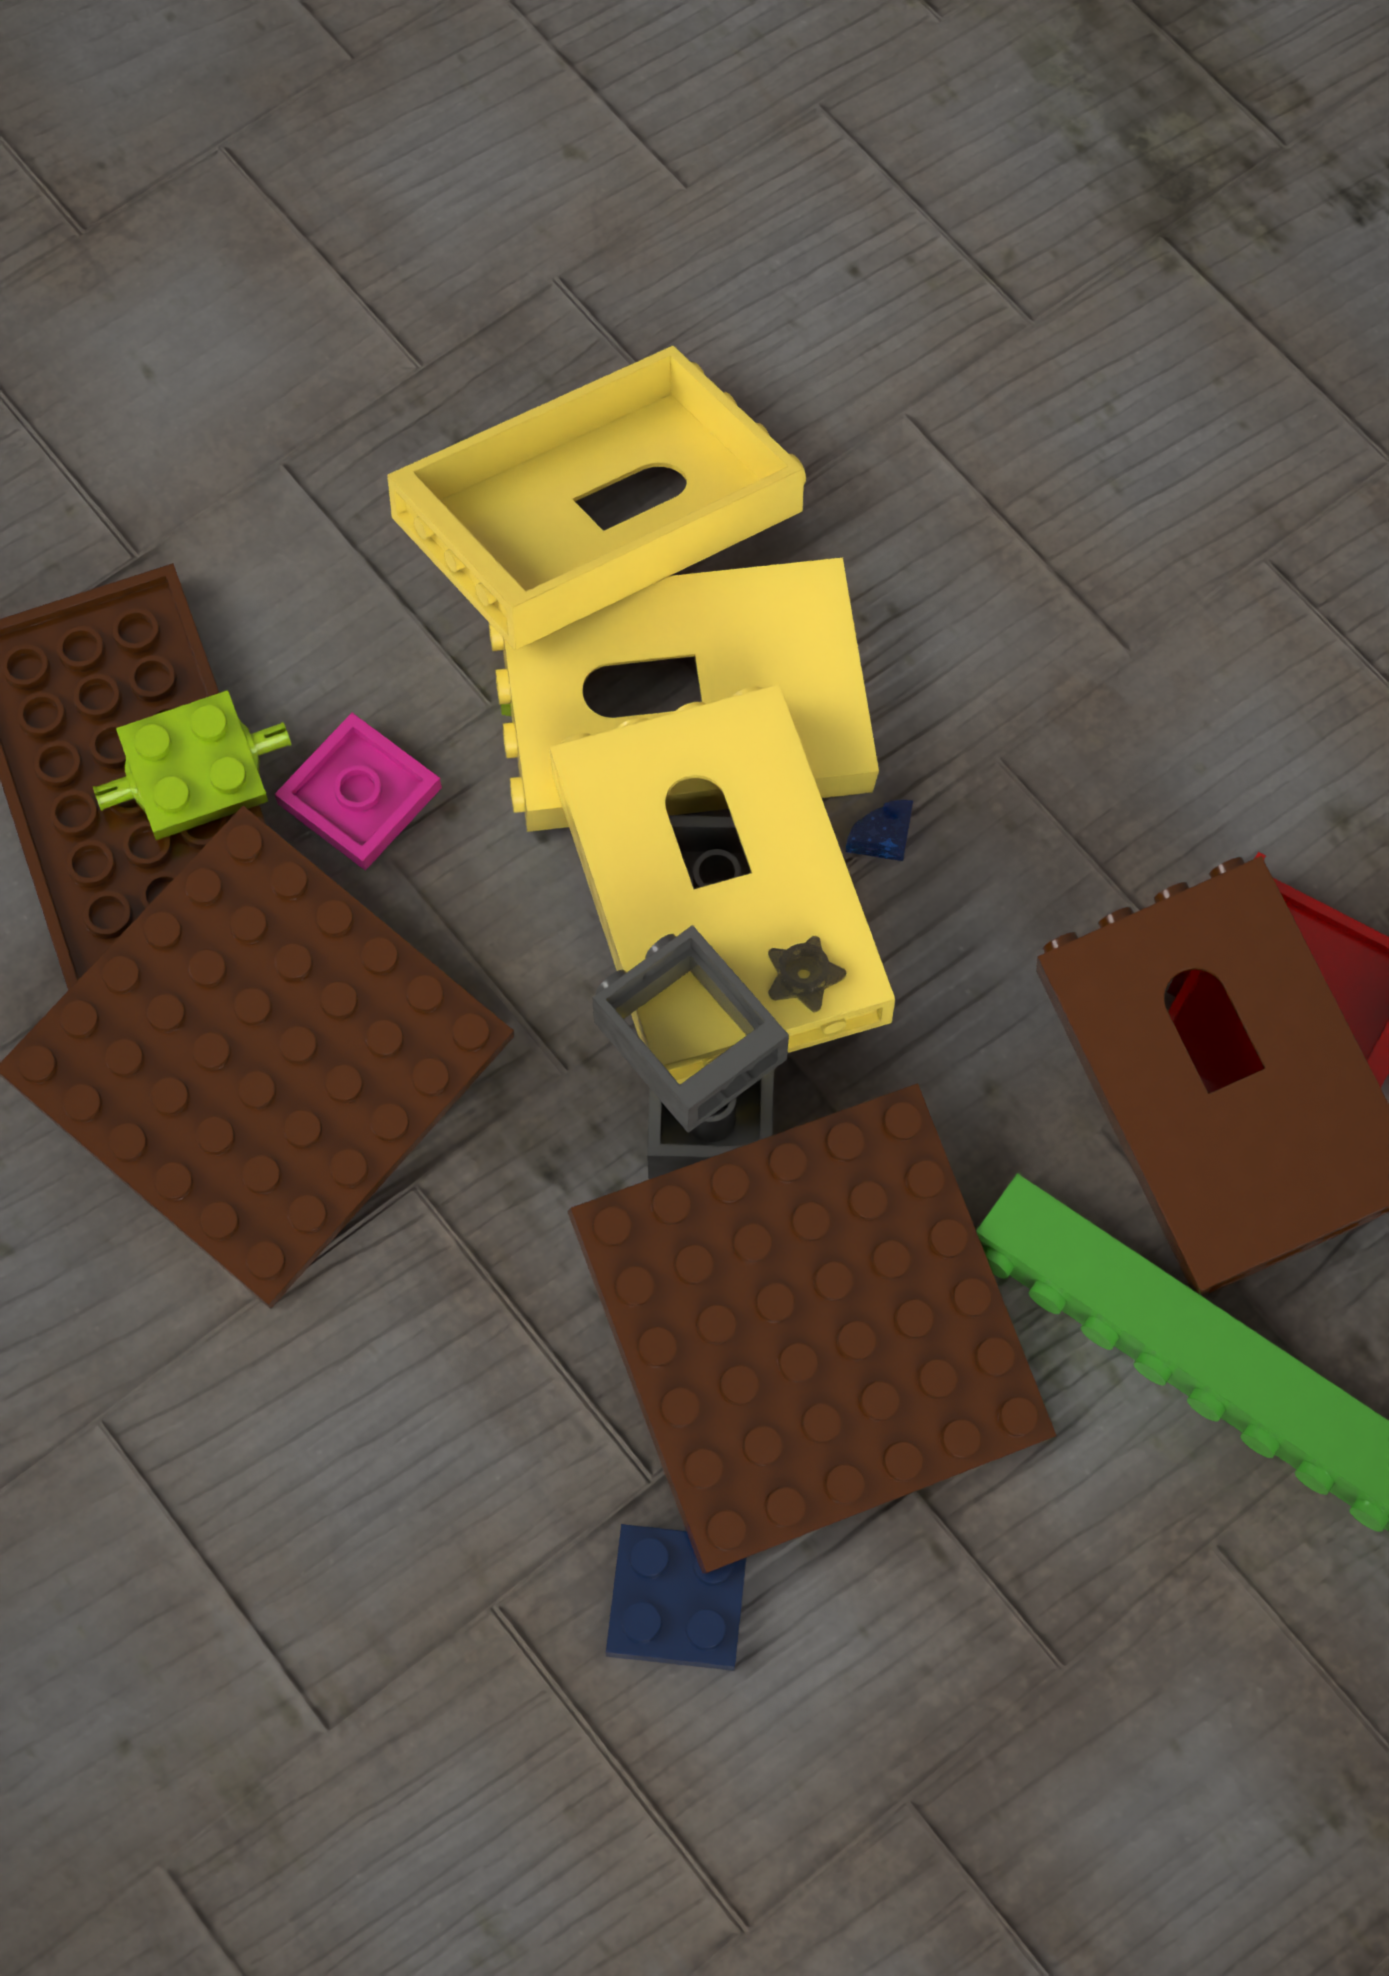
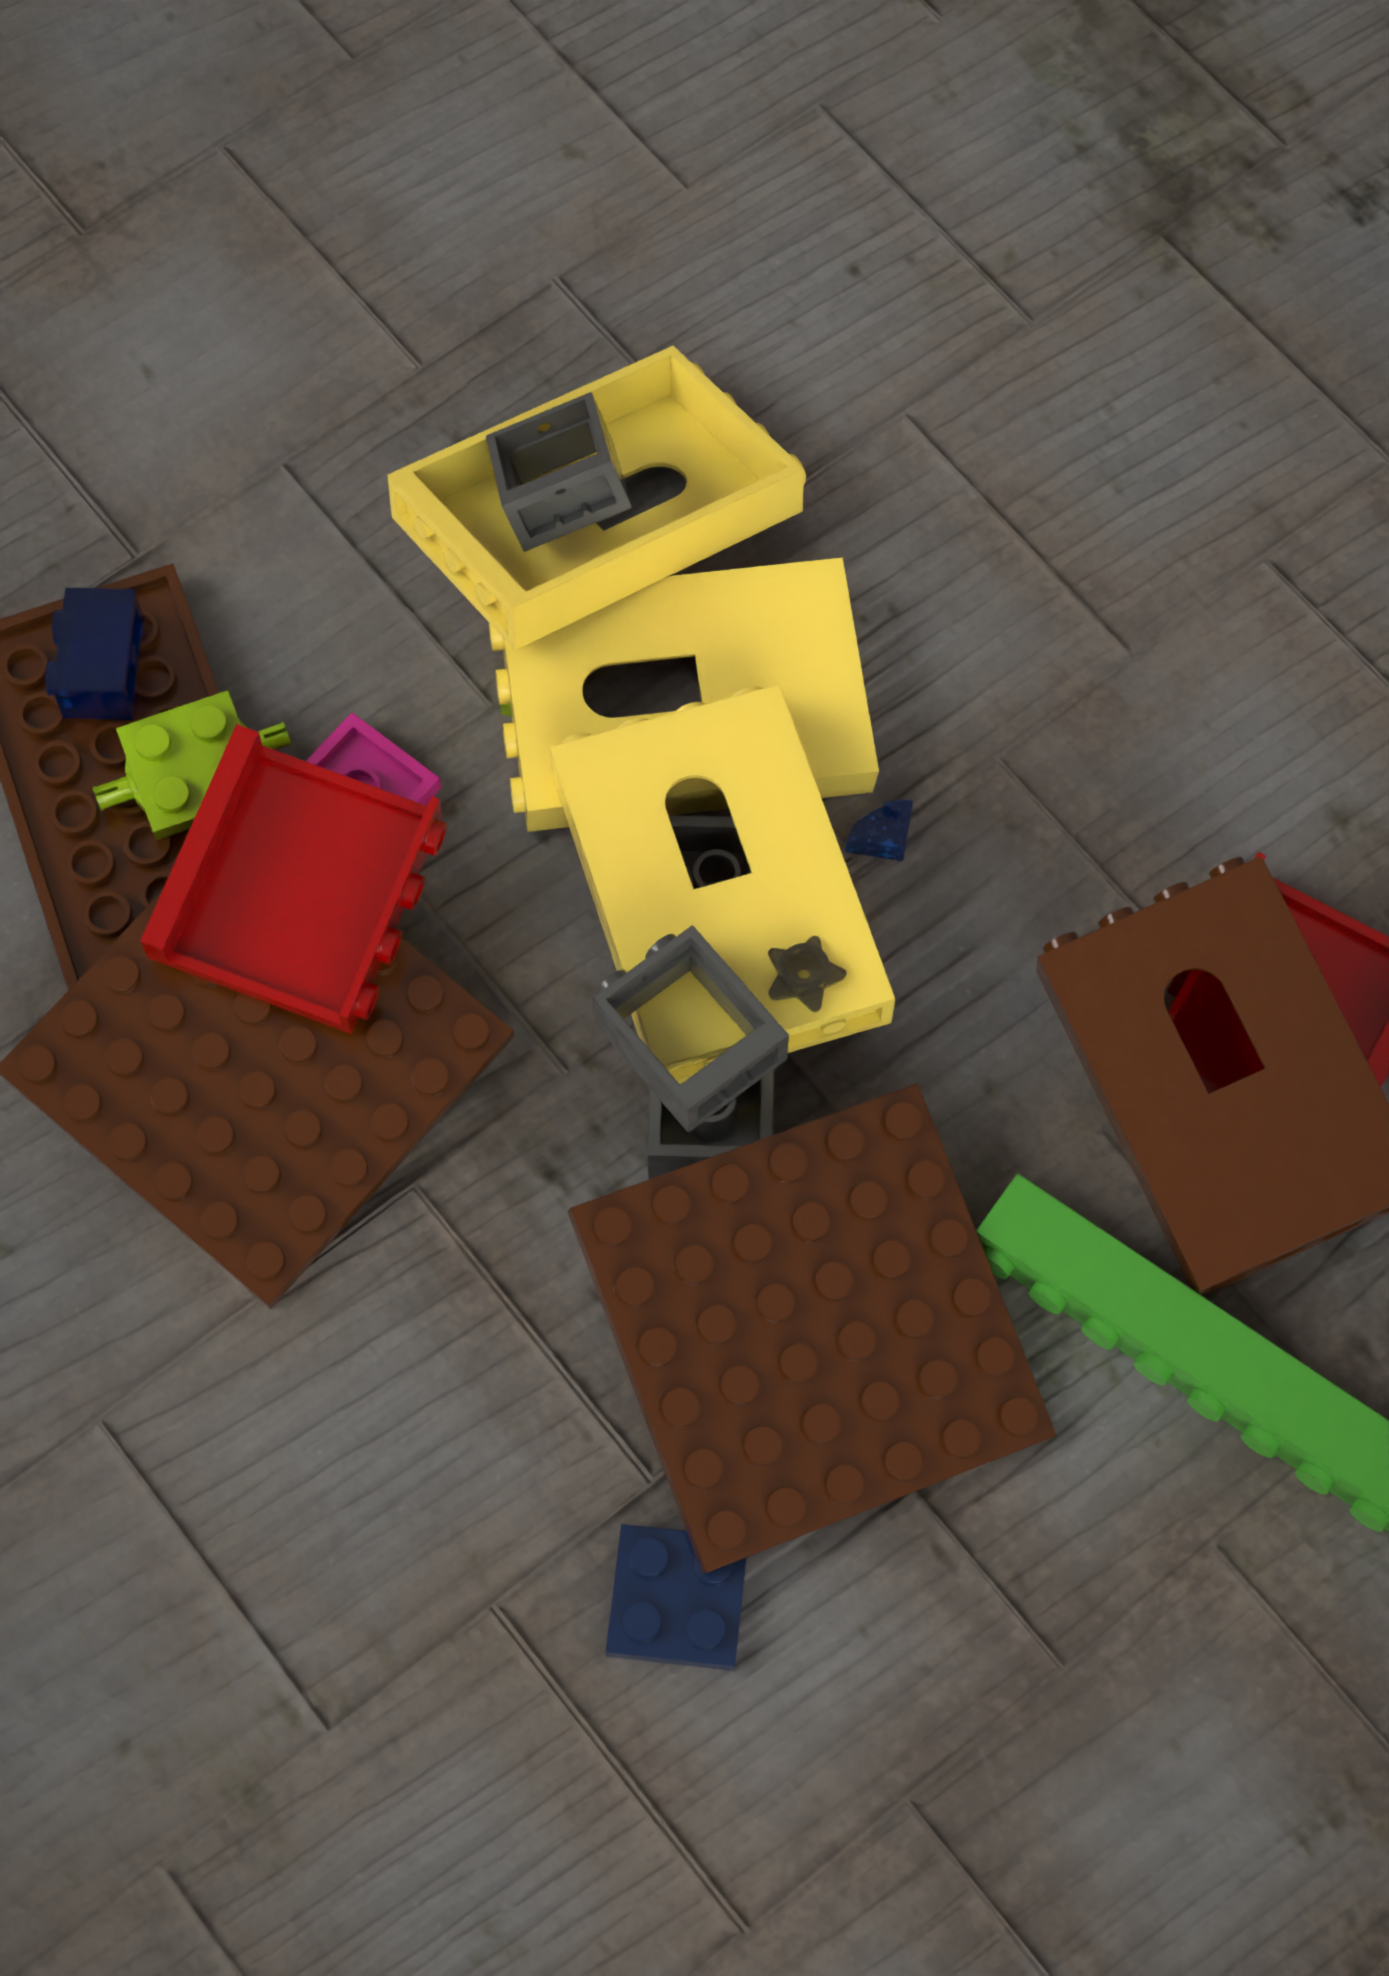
none -> clear blue brick [45,588,144,720]
none -> red panel [140,724,448,1034]
none -> dark grey window [486,392,632,552]

